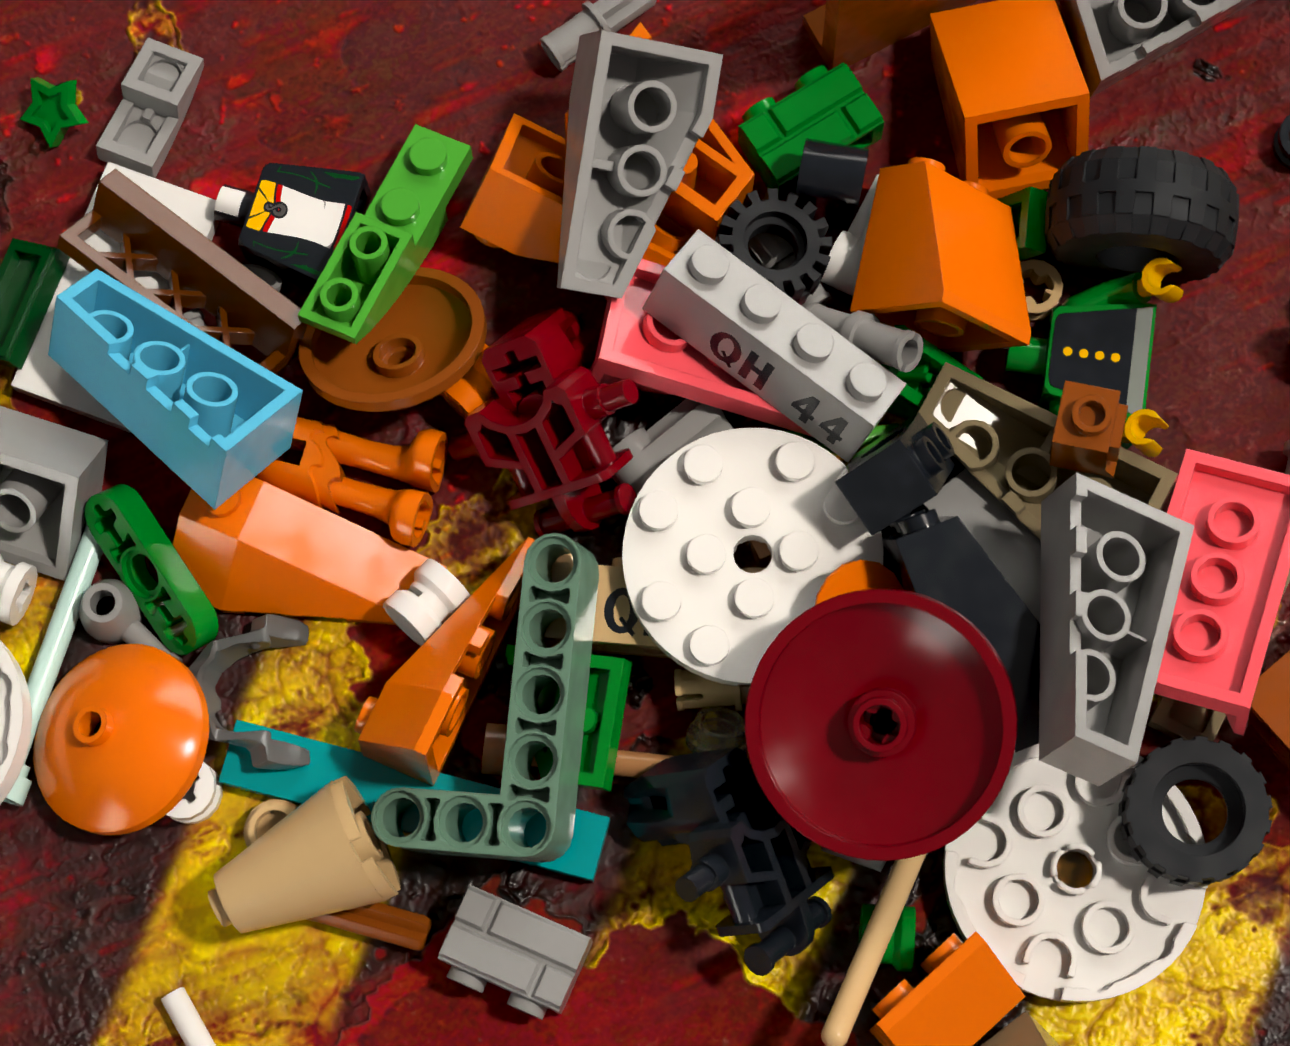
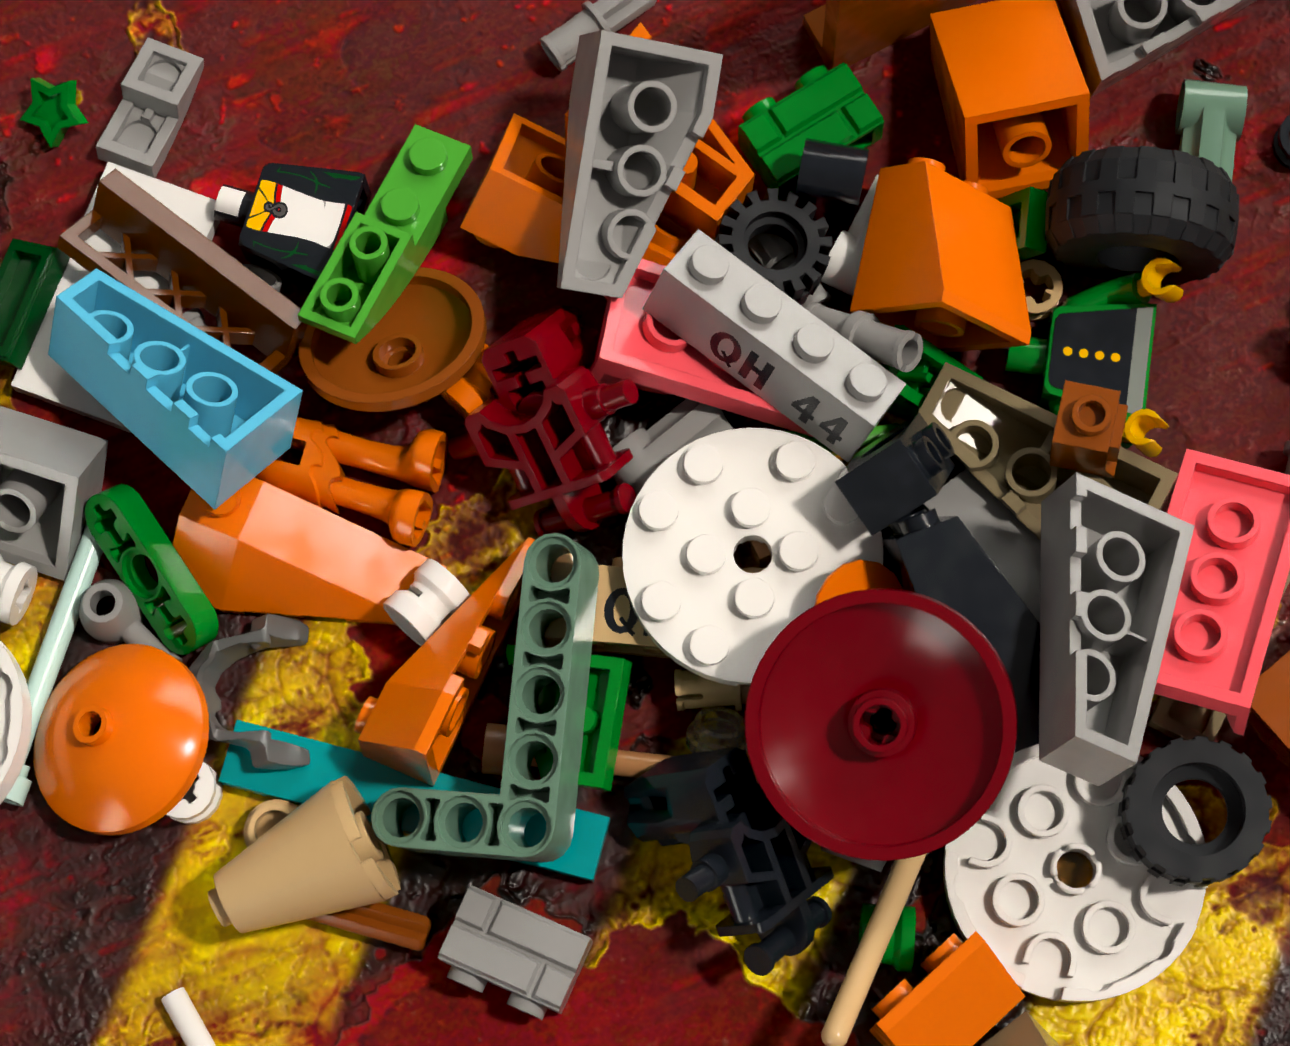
none -> sand green piece [1175,79,1248,181]

